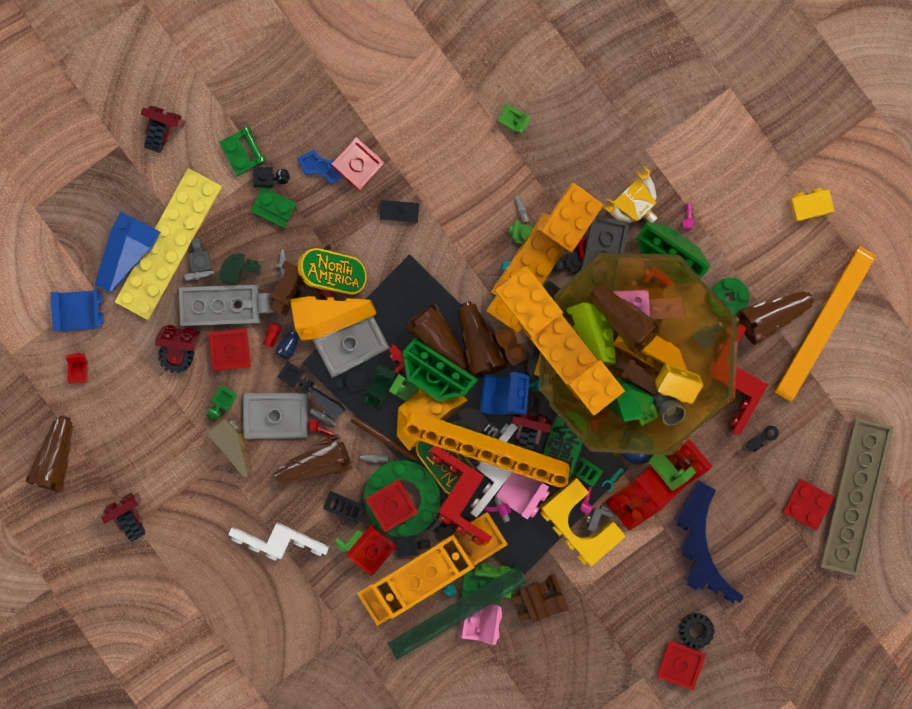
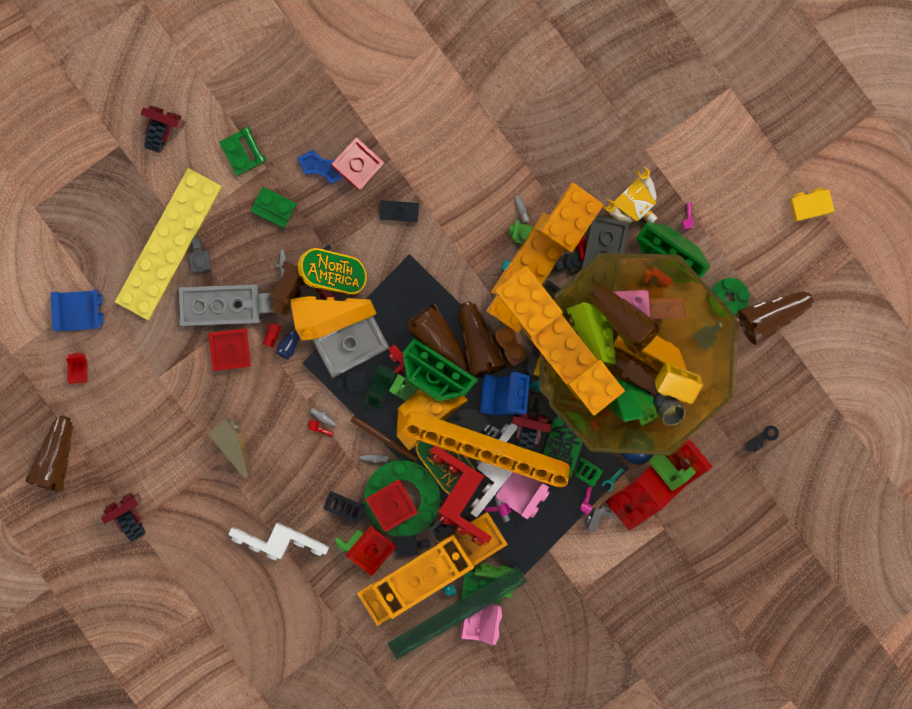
blue wedge [95,211,161,293] -> none
dark red plate [155,325,200,373] -> none
light grey helmet [184,270,214,281] -> none
green plate [206,385,238,422] -> none
clear green brick [218,253,262,285] -> none
light grey piece [243,393,308,439] -> none
black plate [253,167,290,188] -> none
reddish brown cone [275,434,352,485] -> none
black plate [278,361,315,393] -> none
black slope [307,385,346,419] -> none
bright green bracket [496,104,530,133] -> none
reddish brown hips [511,574,569,623] -> none
yellow arch [539,477,626,567] -> none
red plate [656,640,706,690] -> none
clear blue arch [674,480,744,603] -> none
black tyre [679,613,715,649] -> none
red bracket [707,324,768,435] -> none
light orange beam [774,245,876,402] -> none
red plate [782,479,835,531] -> none
dark tan plate [820,418,894,576] -> none

